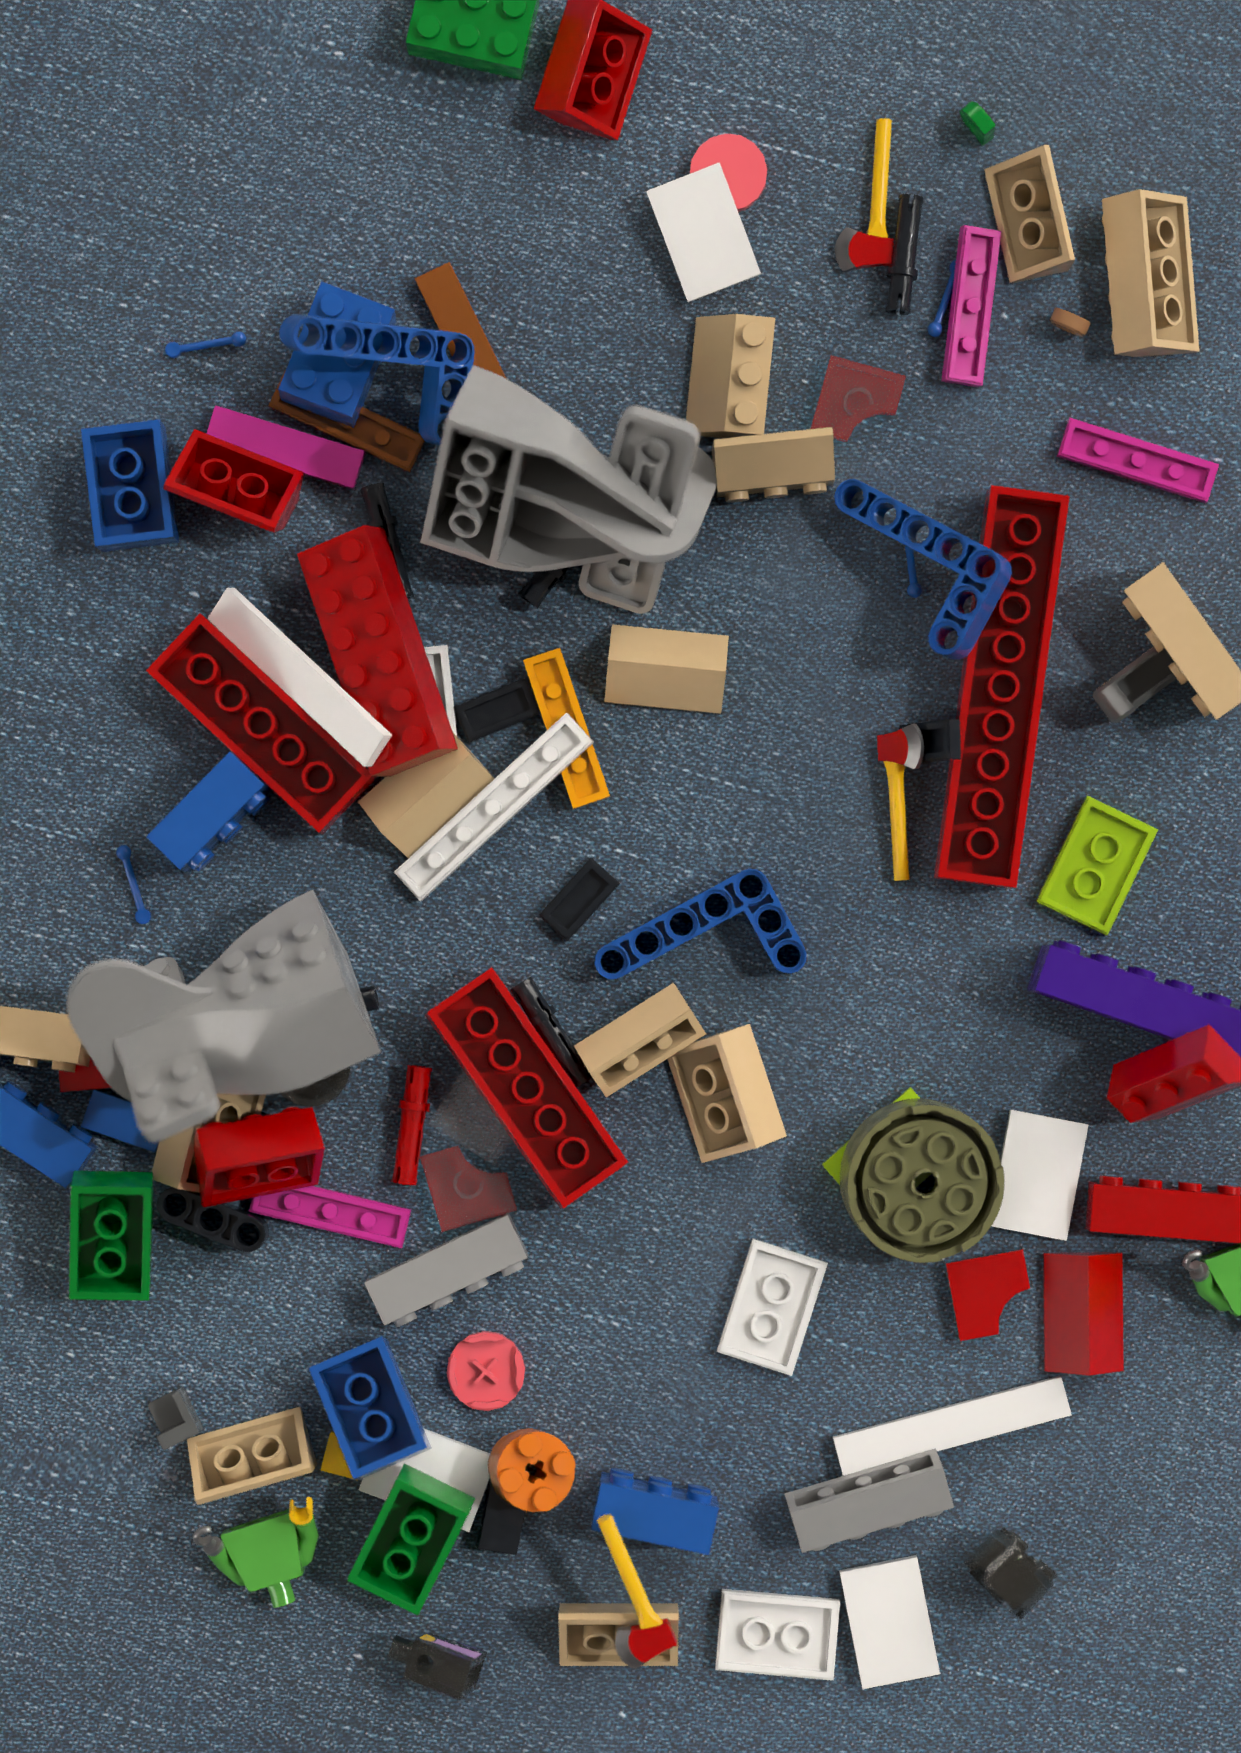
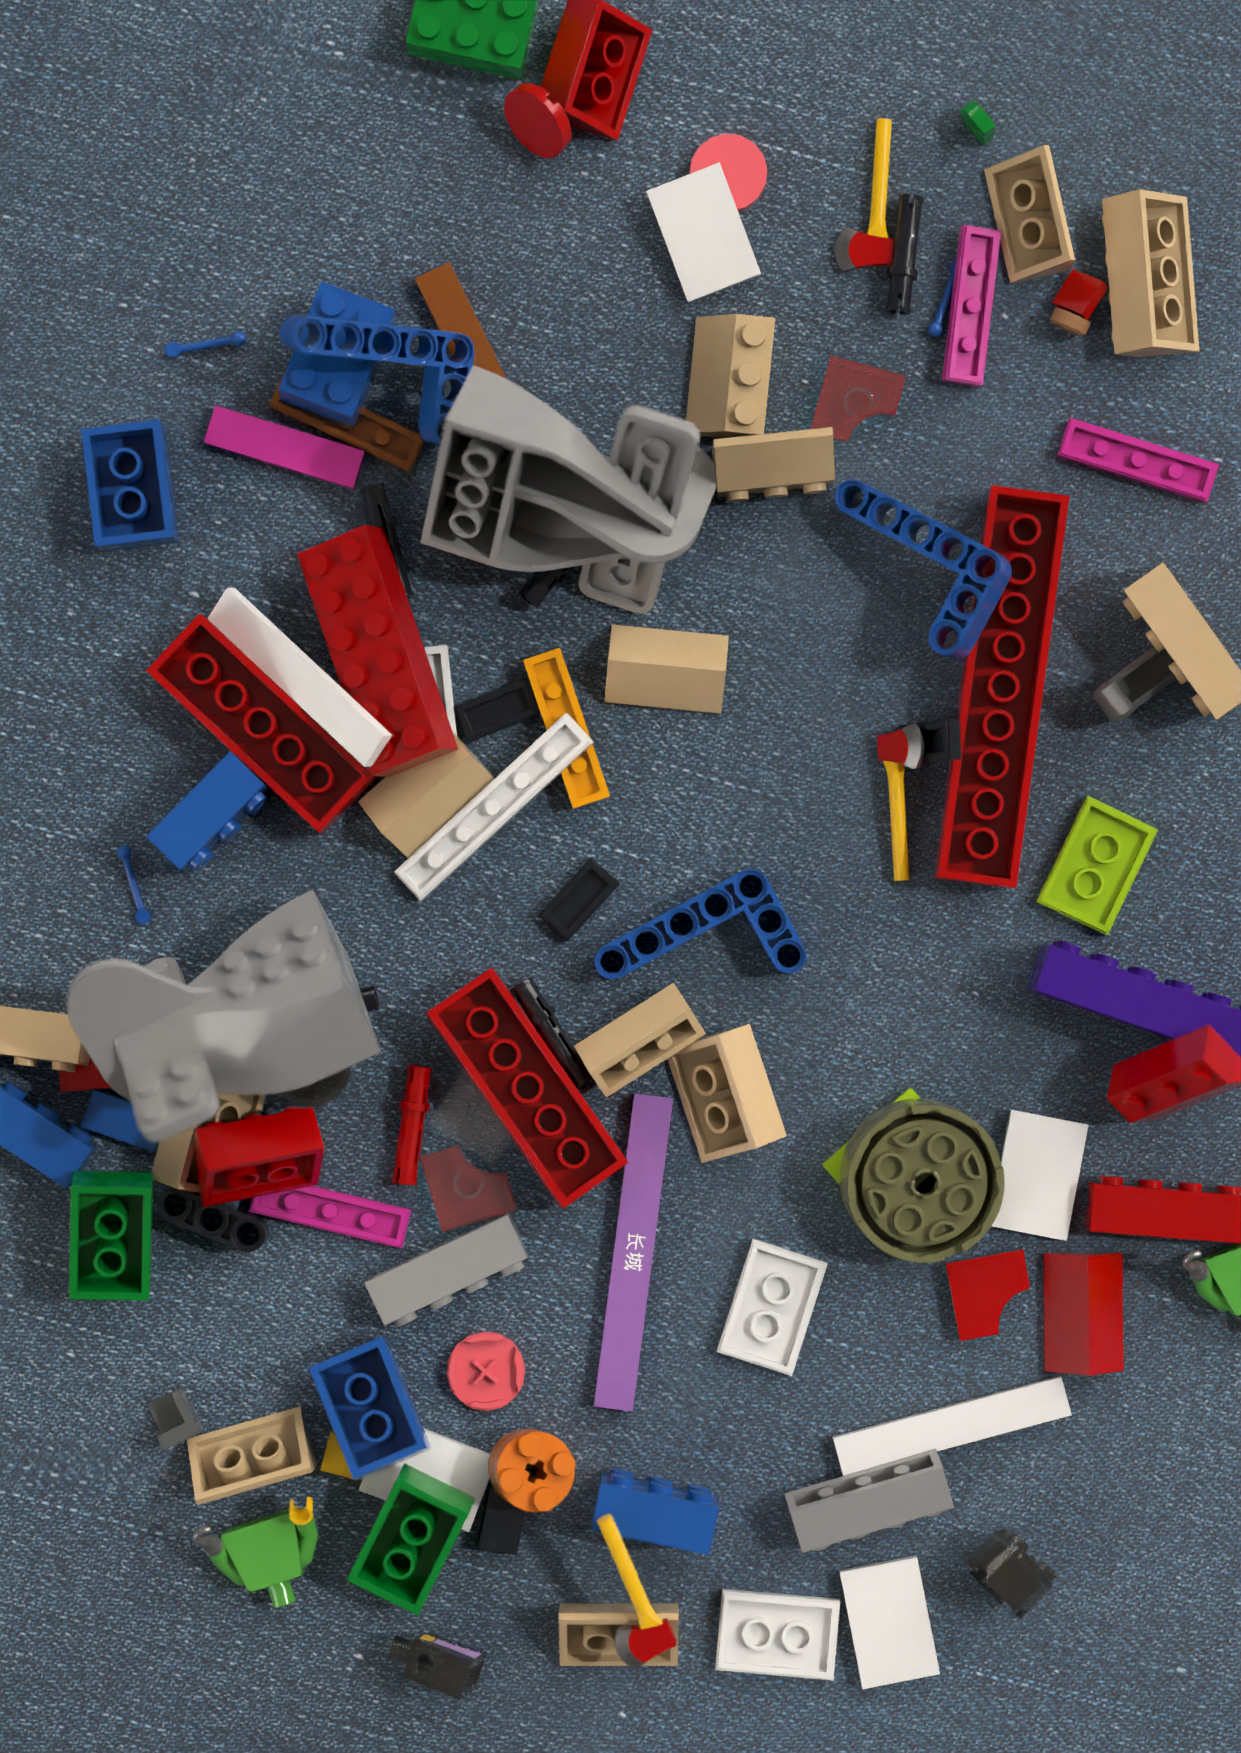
red slope [163,429,304,533] -> none
blue hinge [905,545,922,598] -> none
none -> red tile [504,83,572,158]
none -> medium lavender tile [594,1093,673,1412]
none -> red tile [1052,269,1108,321]

